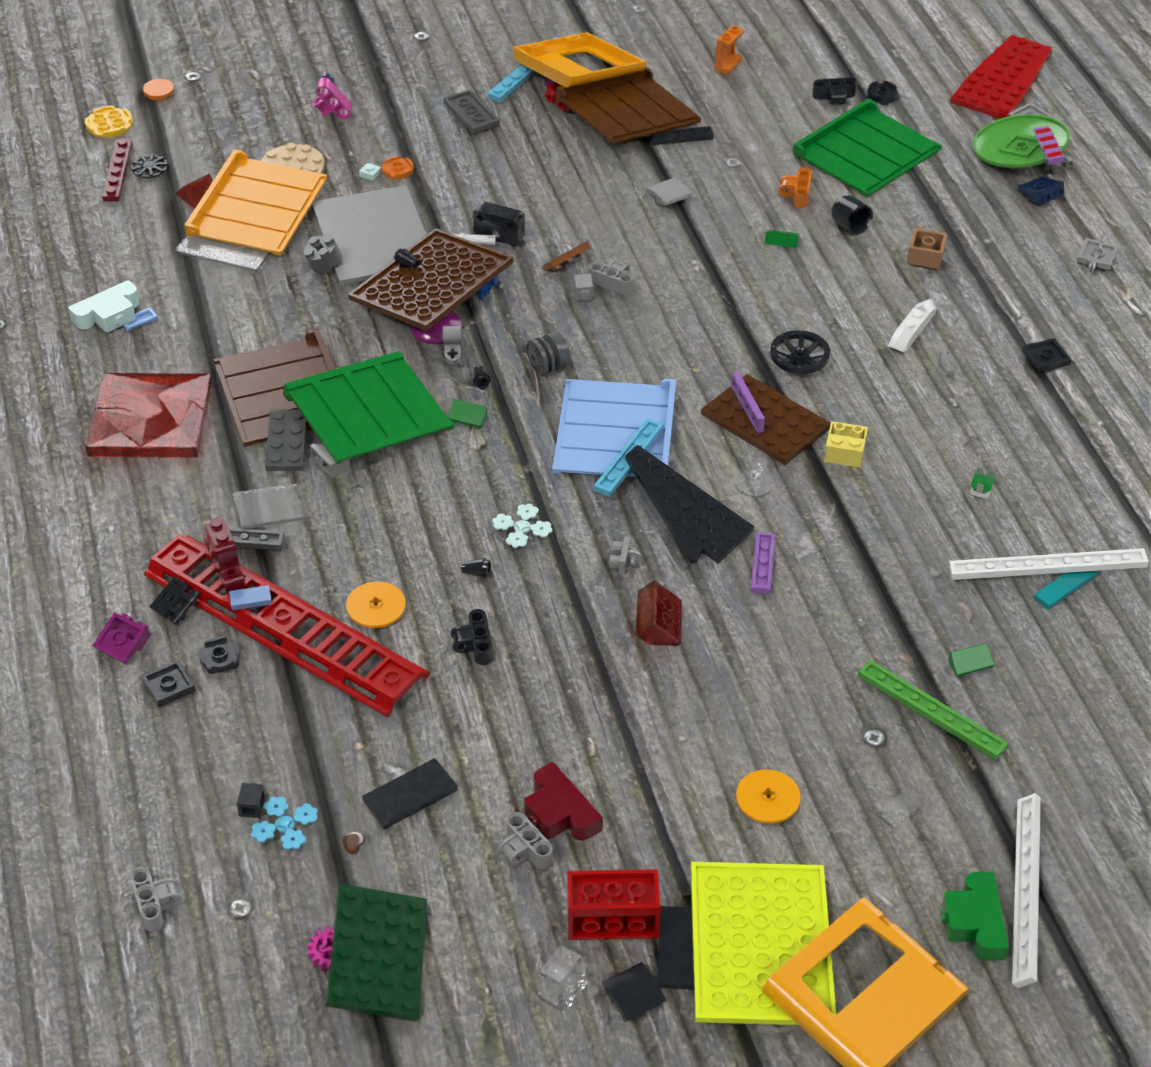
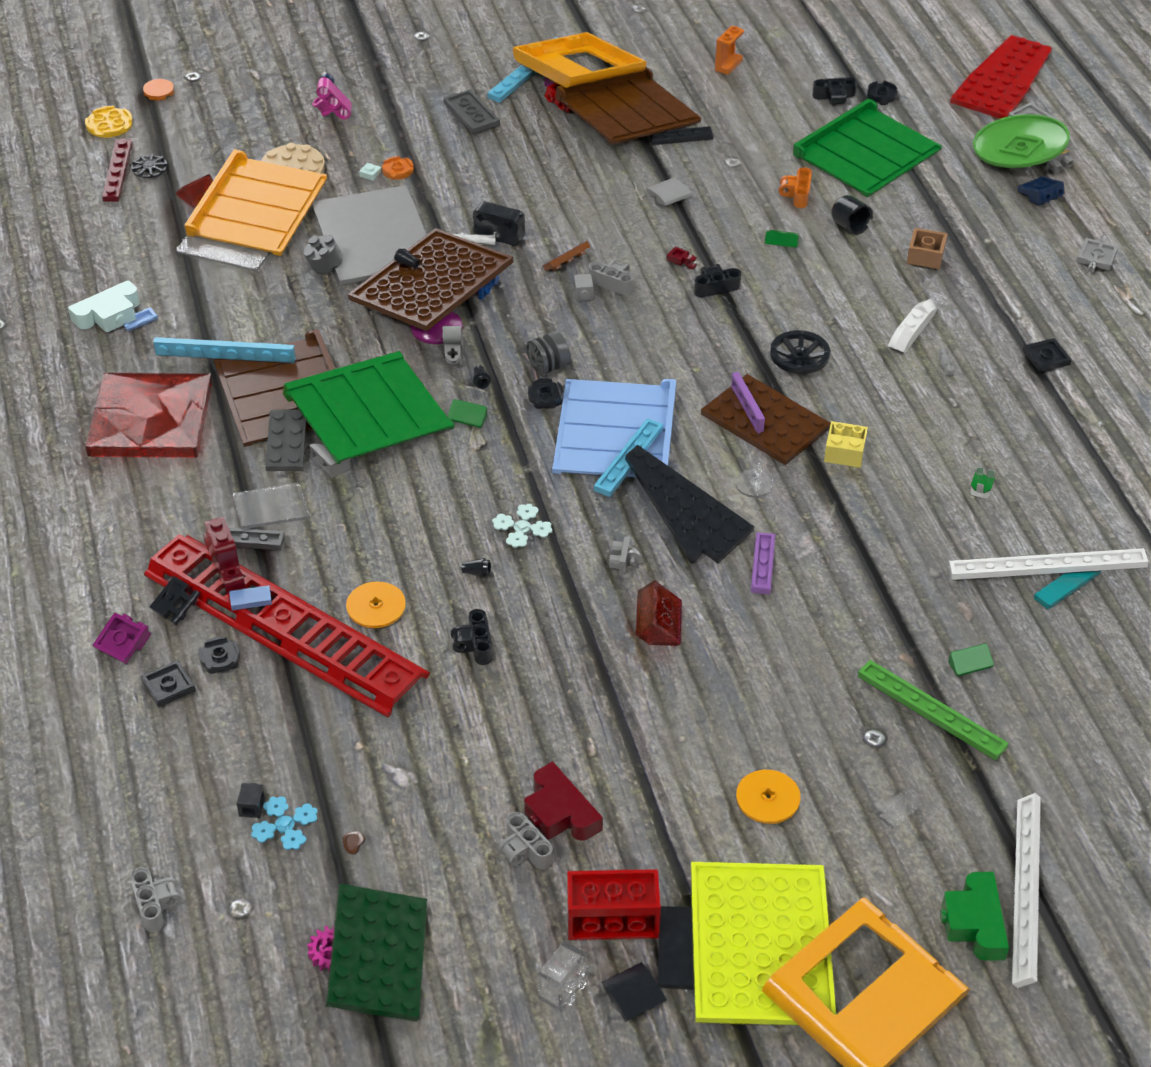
black tile [362,758,458,829] -> none
medium lavender tile [1033,126,1065,165] -> none
none -> medium azure plate [153,337,296,363]
none -> black plate [528,378,564,409]
none -> dark red plate [666,246,697,270]
none -> black piece [694,264,742,298]

